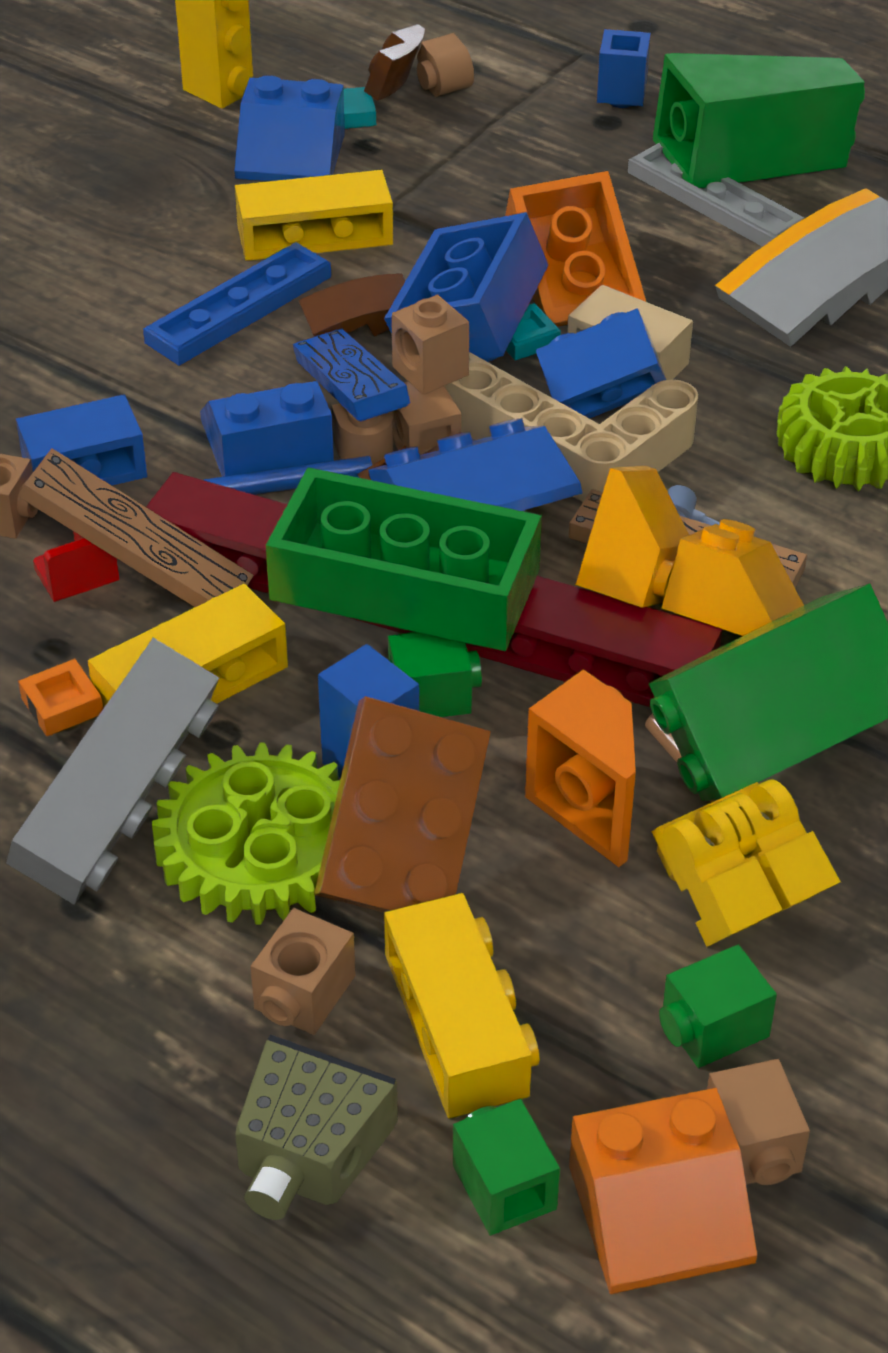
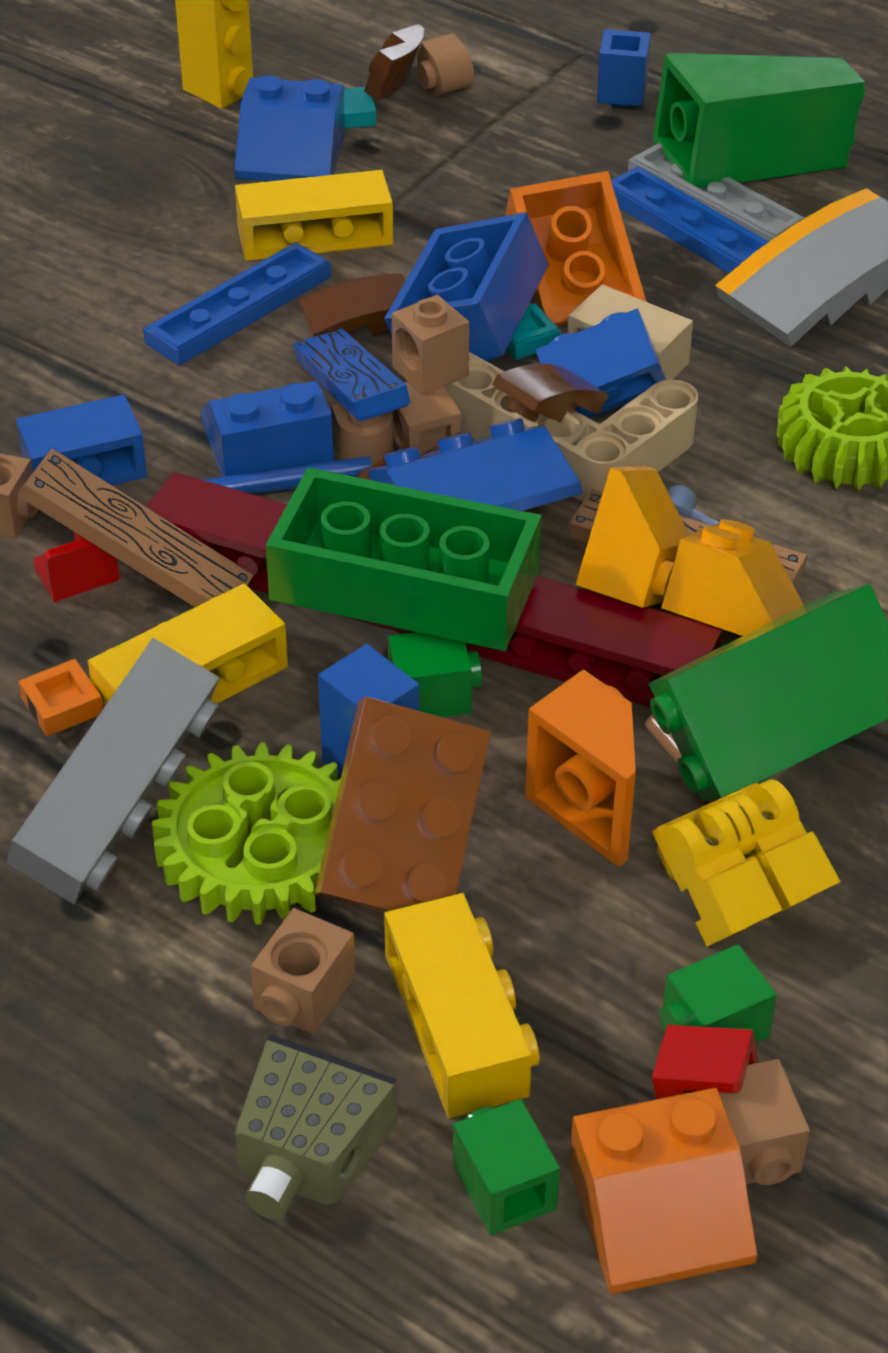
none -> reddish brown slope [492,364,609,423]
none -> blue tile [611,166,769,273]
none -> red panel [652,1025,759,1099]

